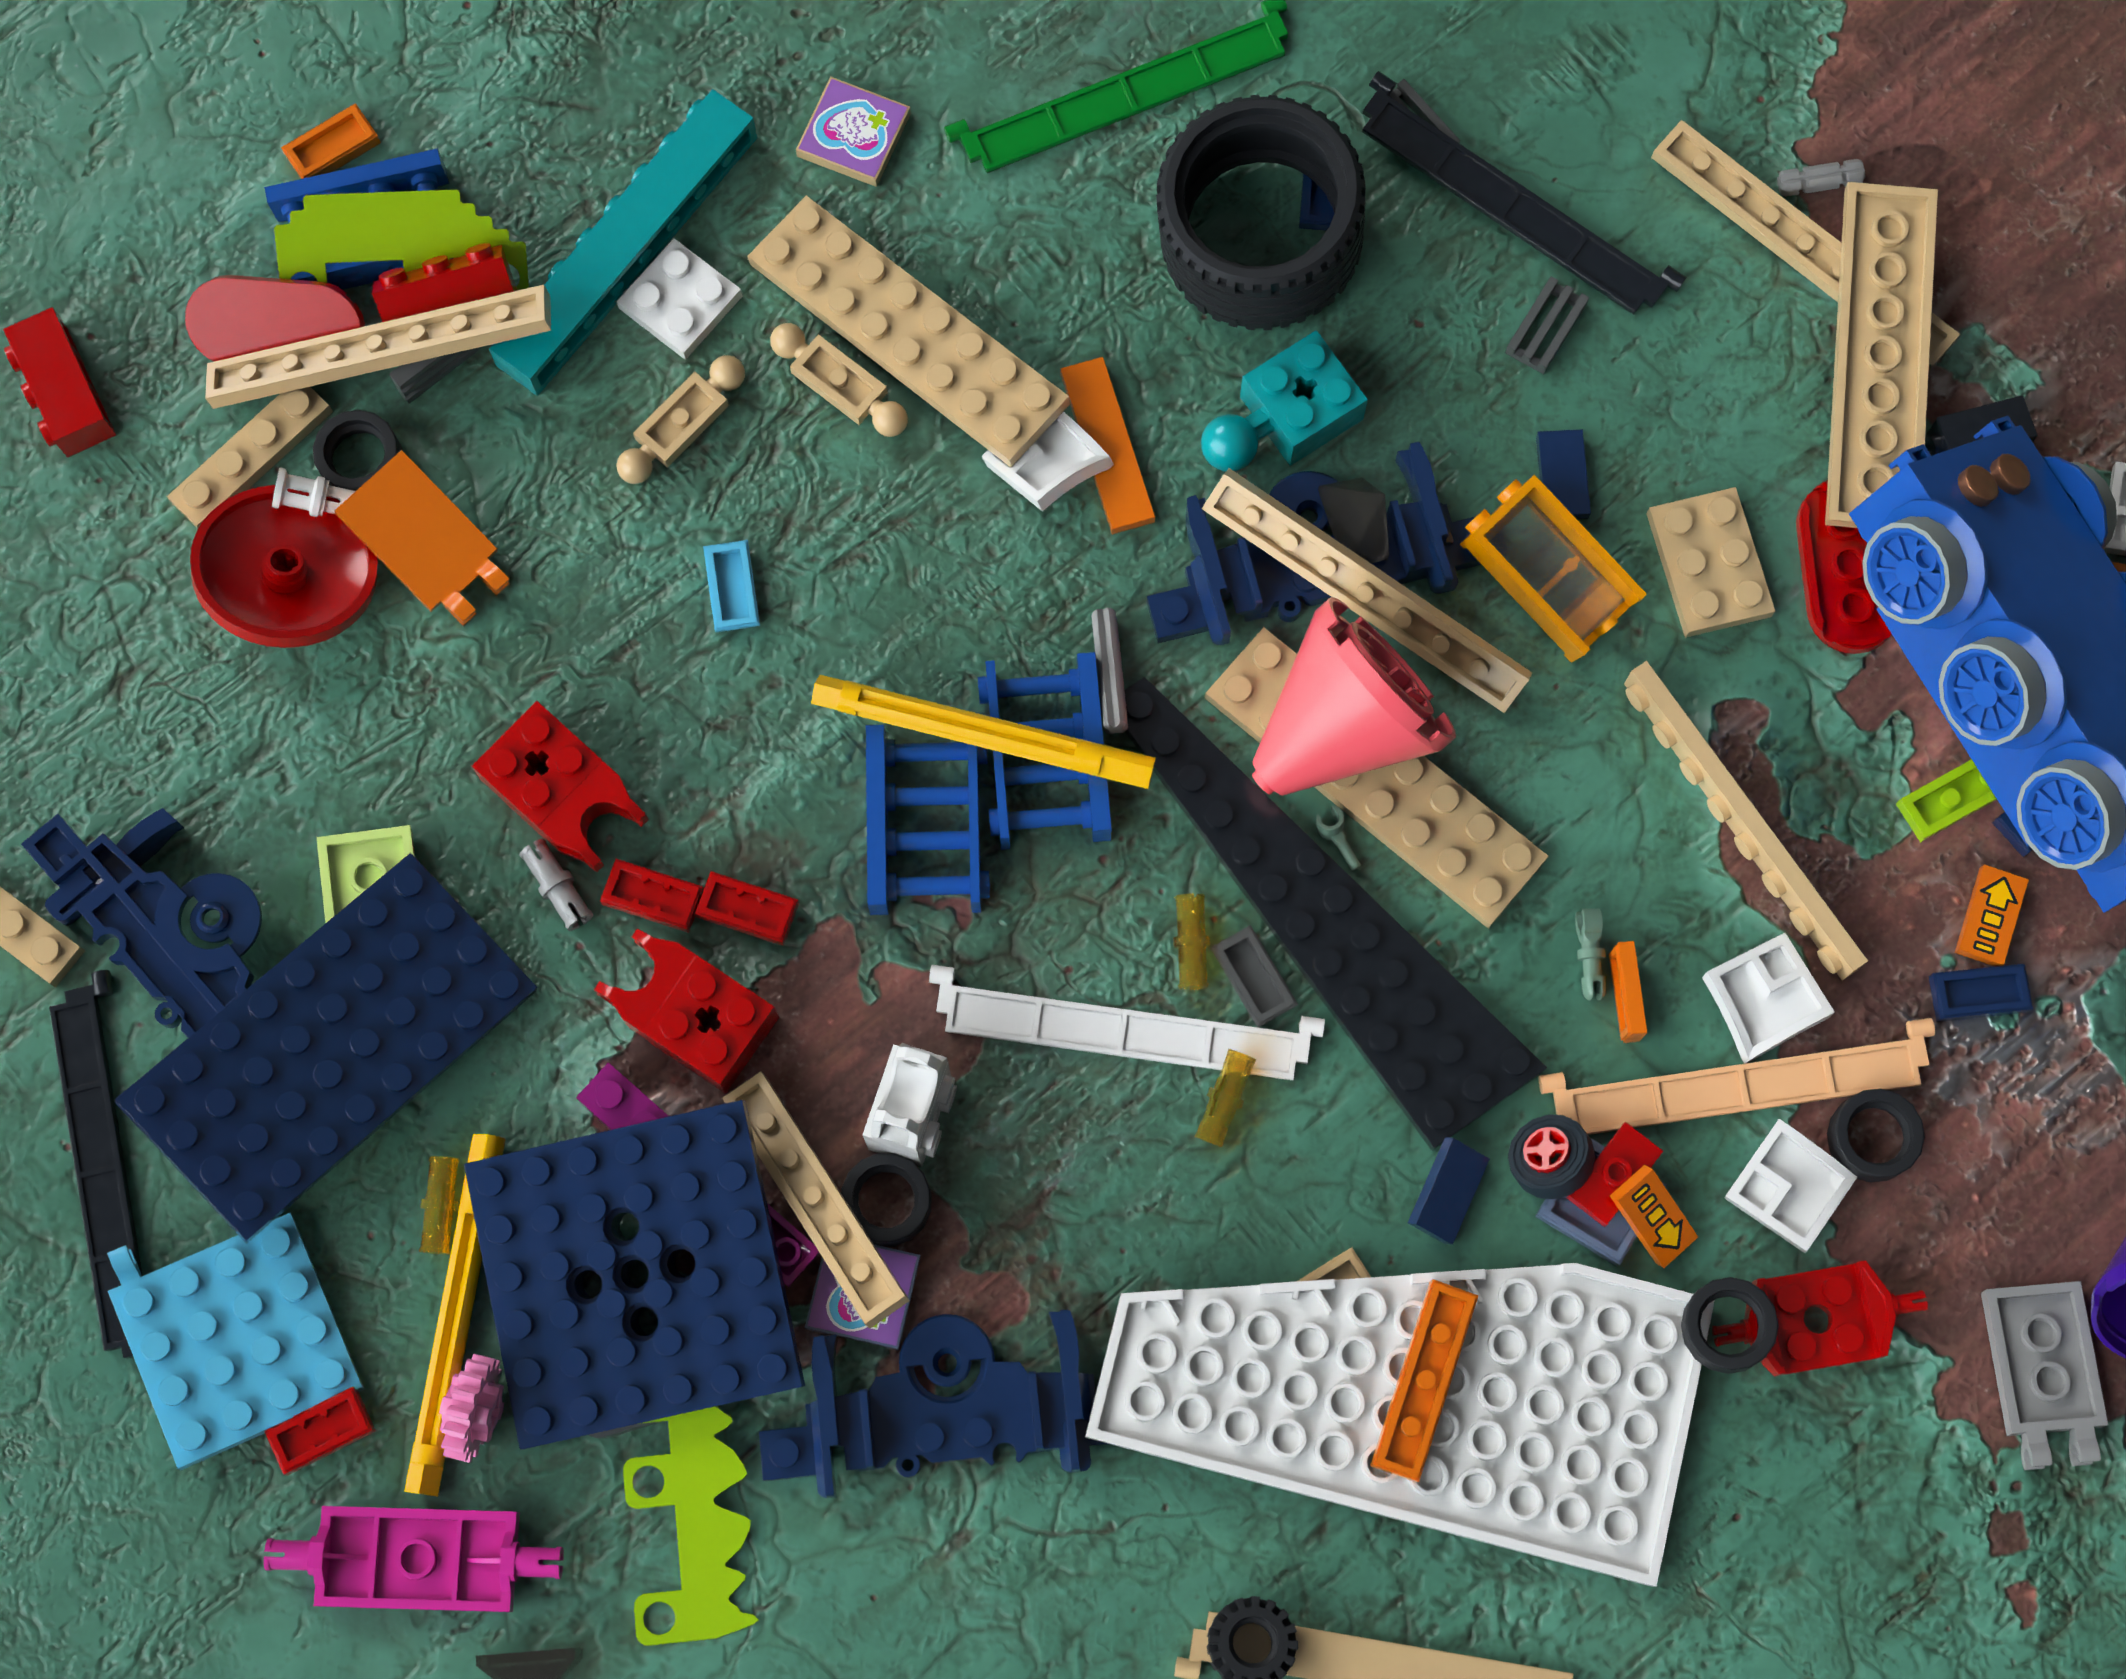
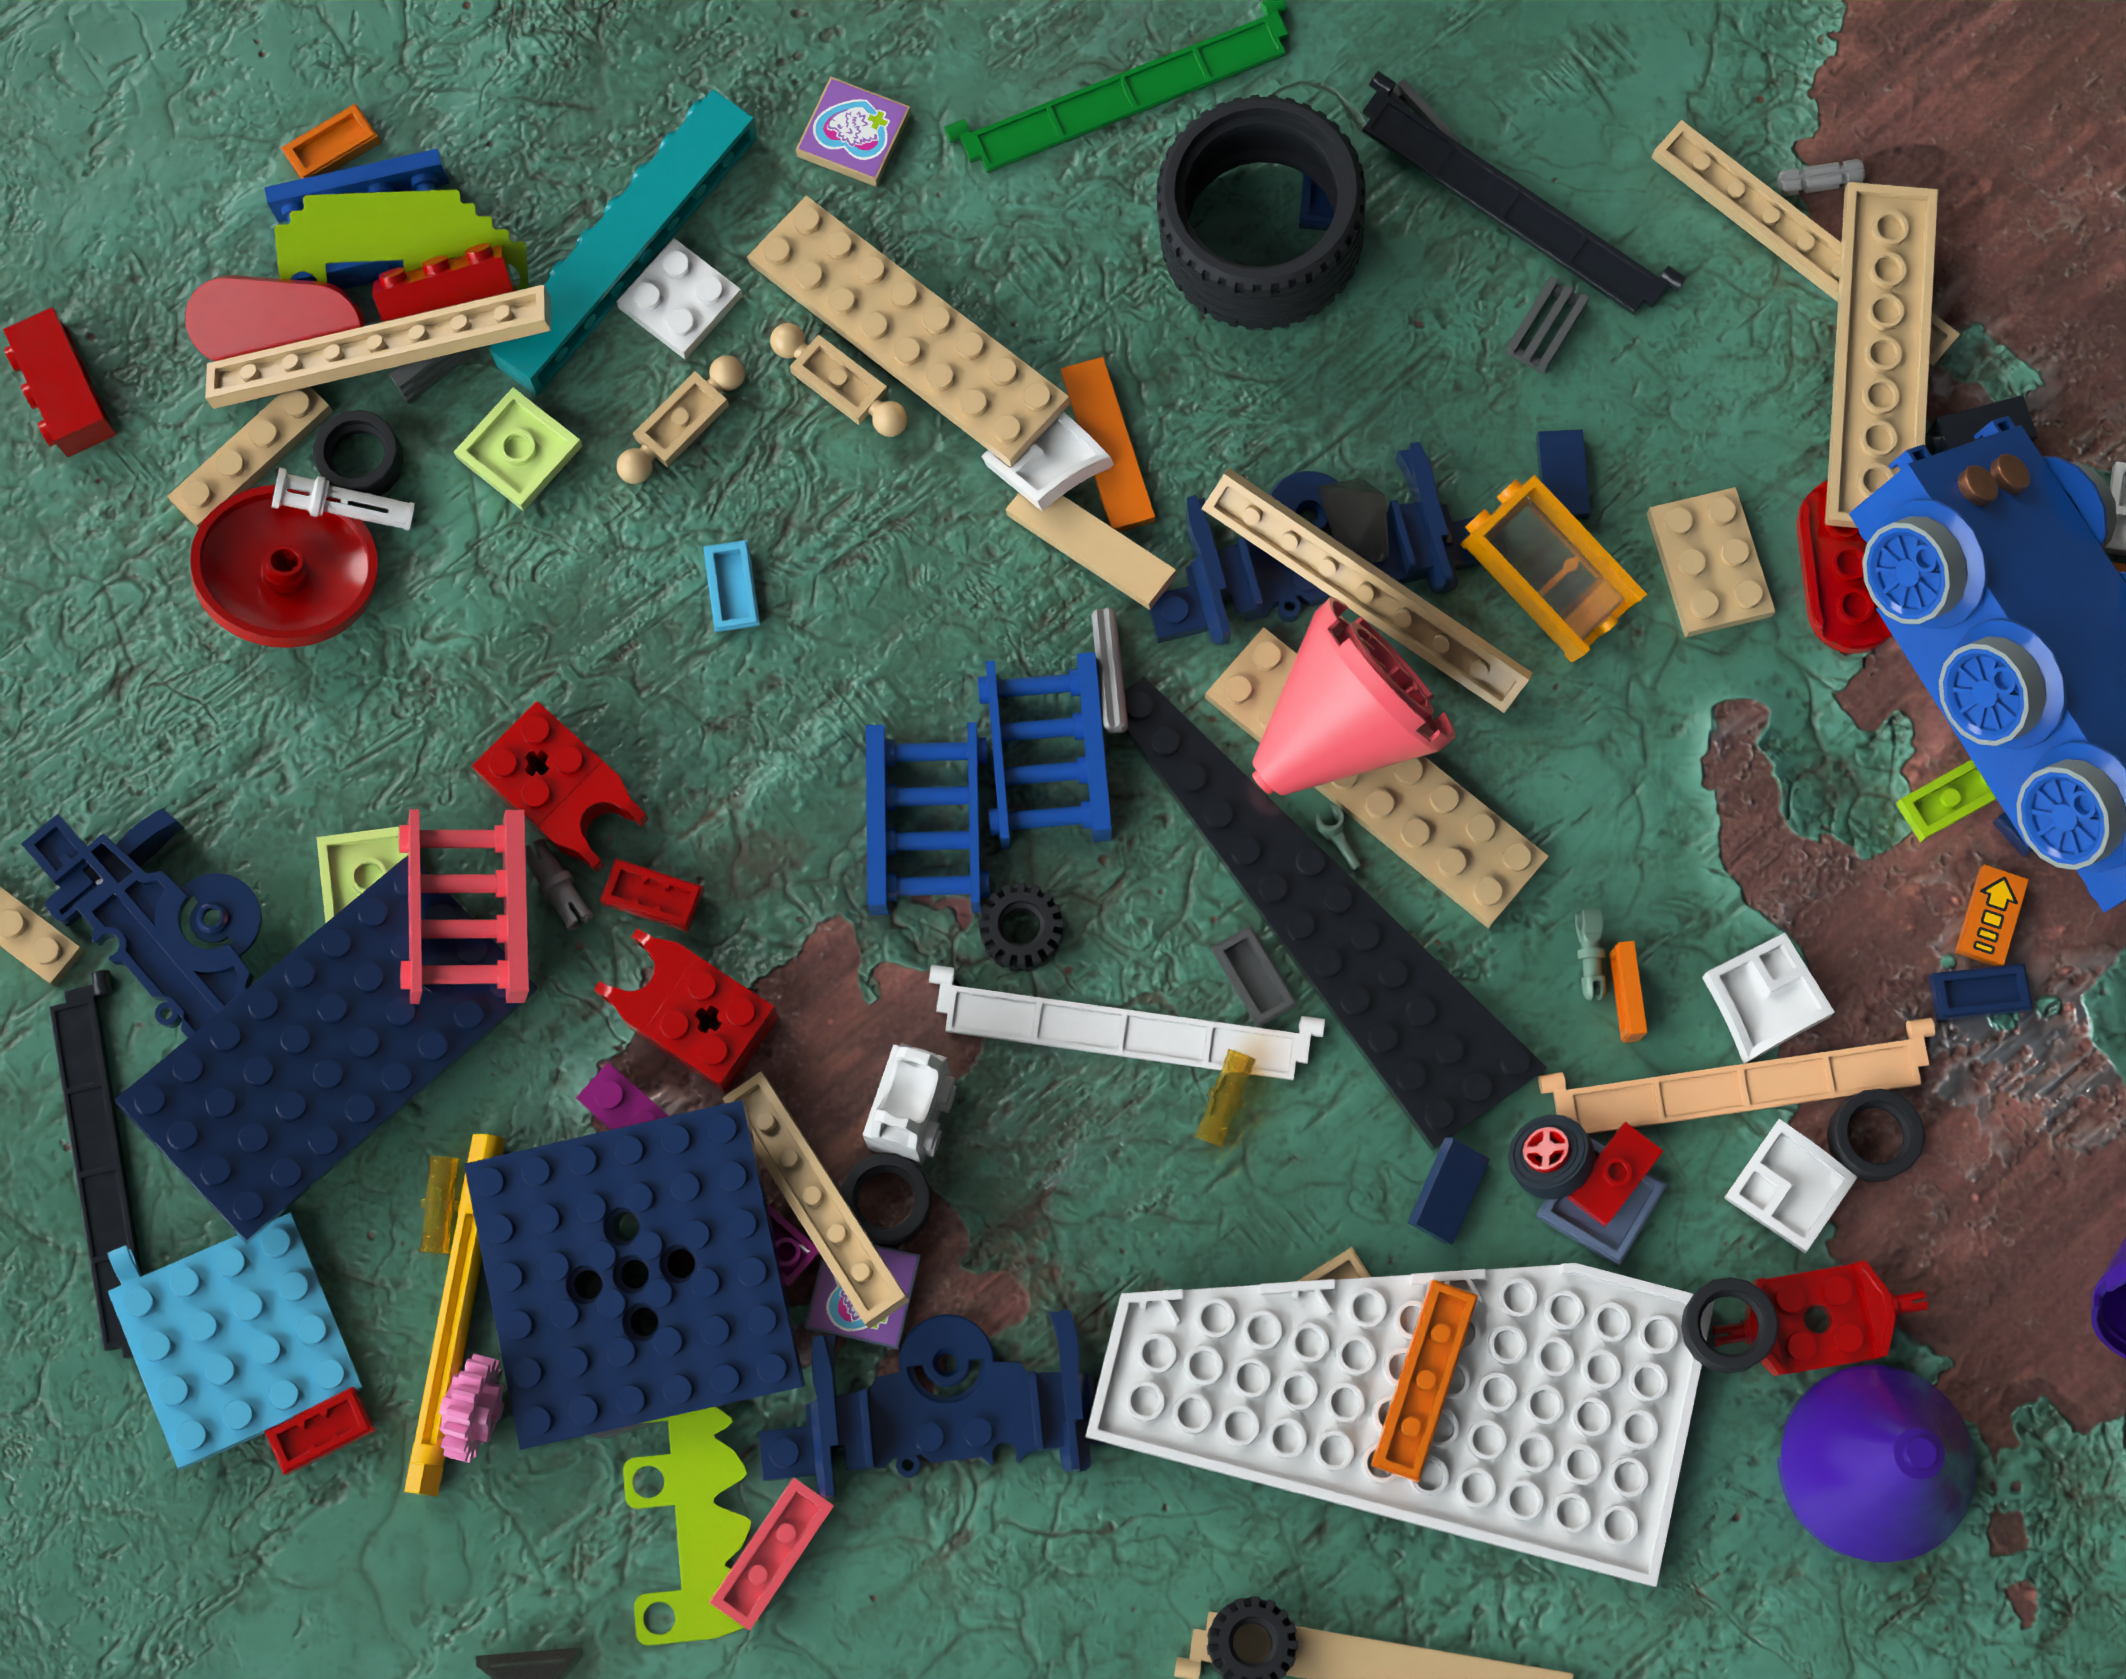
dark pink plate [264,1506,564,1612] -> none
orange tile [334,450,510,627] -> none
red plate [695,871,799,946] -> none
yellow piece [811,675,1156,789] -> none
clear yellow pin [1173,894,1211,990] -> none
teal brick [1201,330,1368,472] -> none
orange tile [1610,1165,1698,1268] -> none
tan plate [1624,661,1868,981] -> none
light grey tile [1981,1281,2108,1471] -> none
none -> coral fence [399,809,529,1004]
none -> yellowish green plate [454,387,583,511]
none -> coral plate [709,1478,834,1631]
none -> black tyre [979,883,1063,972]
none -> tan tile [1005,493,1177,610]
none -> dark purple cone [1778,1365,1976,1563]

